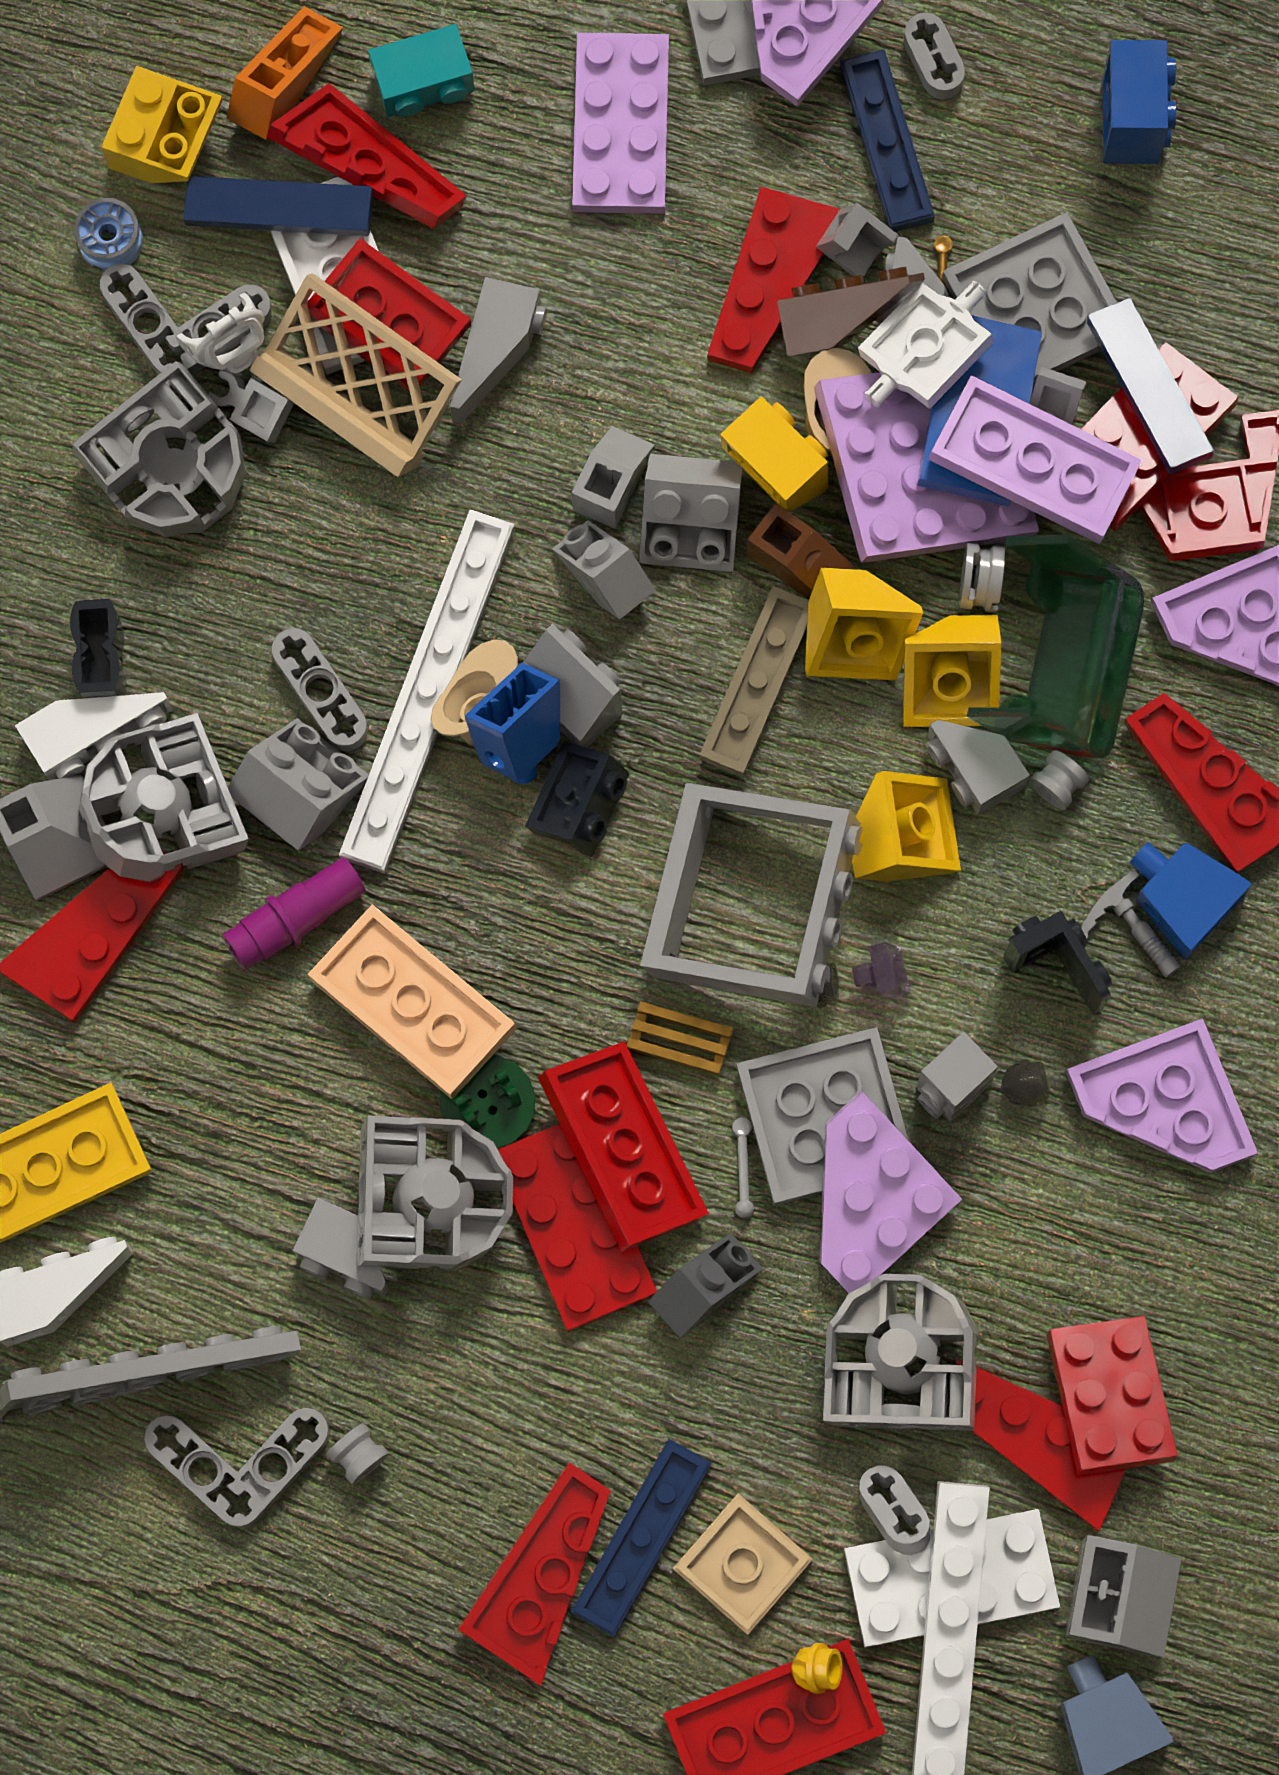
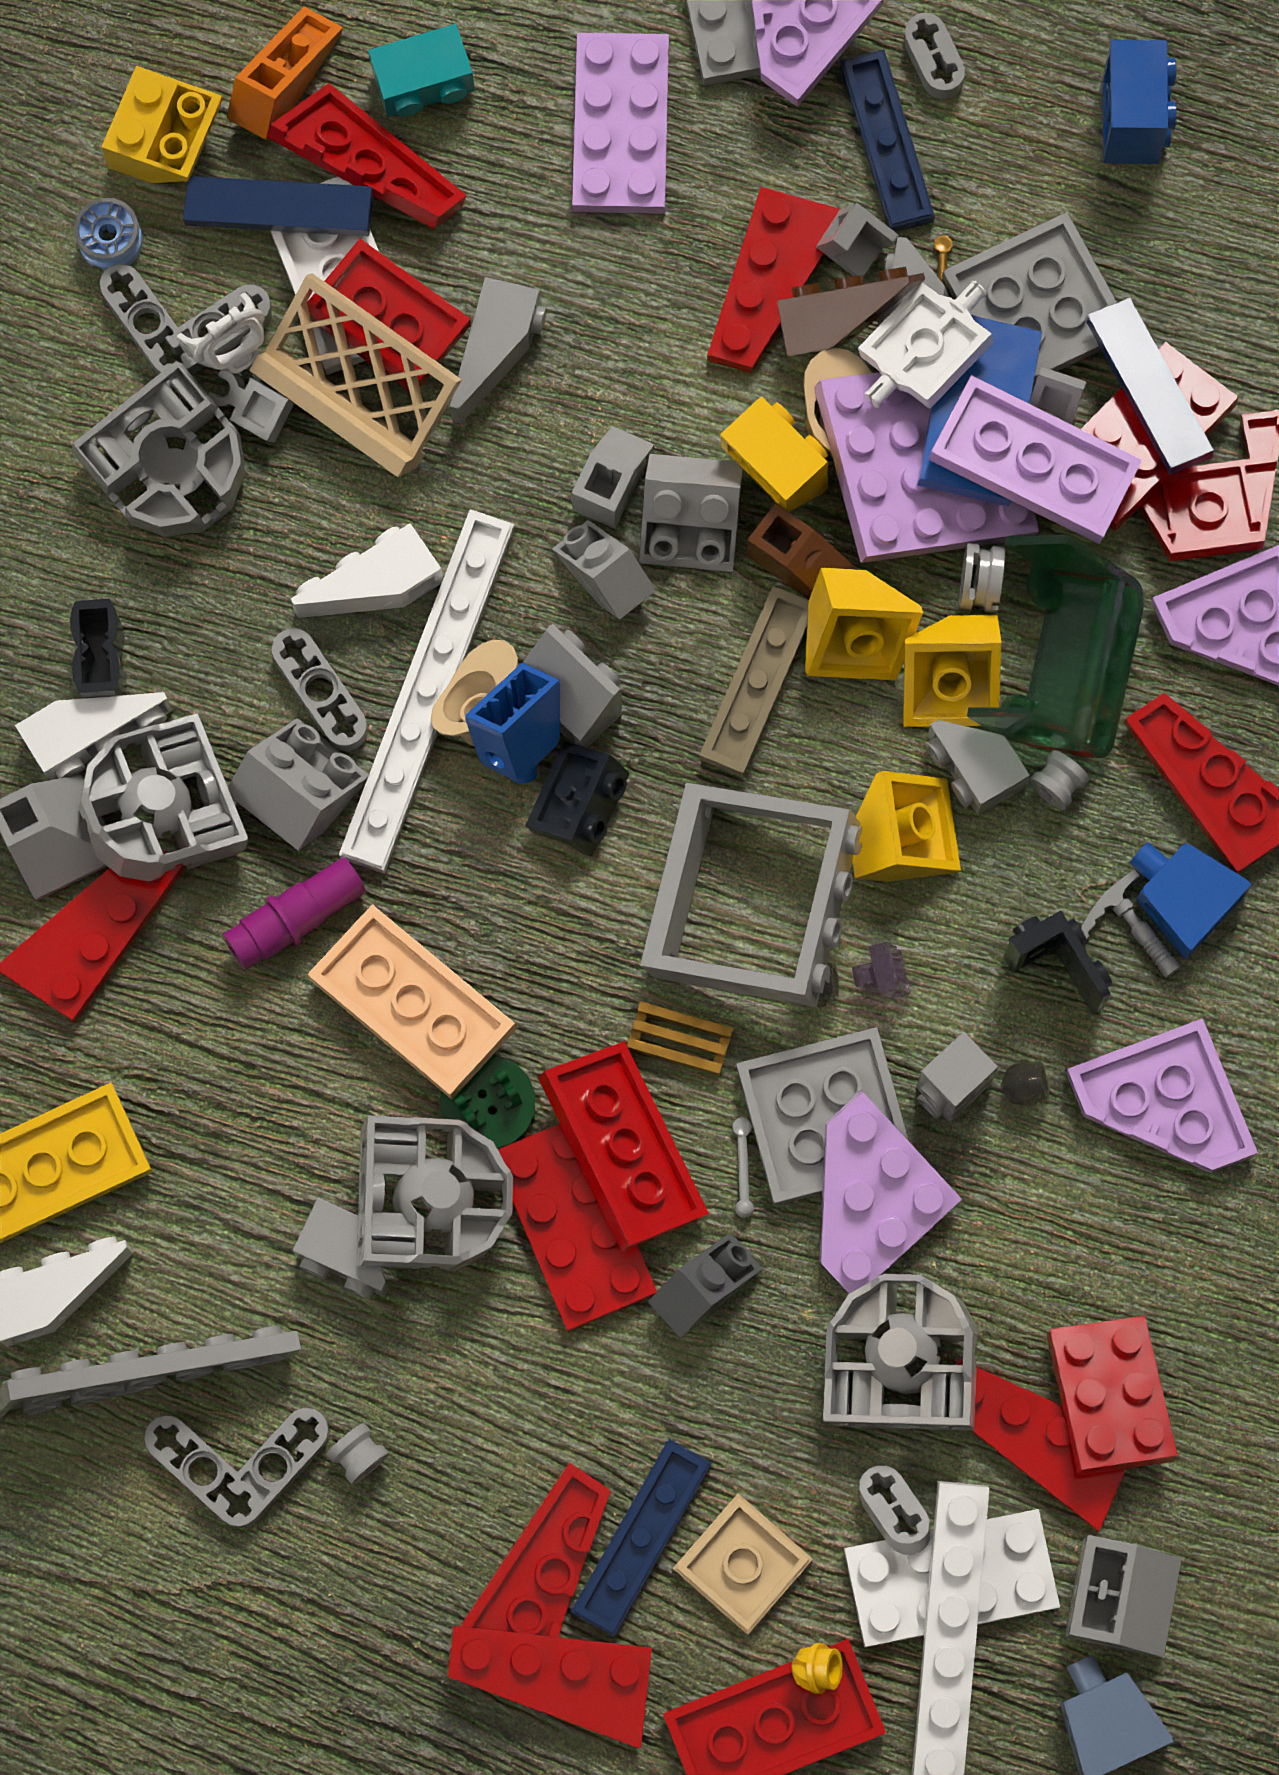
none -> white slope [291,523,443,618]
none -> red wing [446,1625,652,1749]

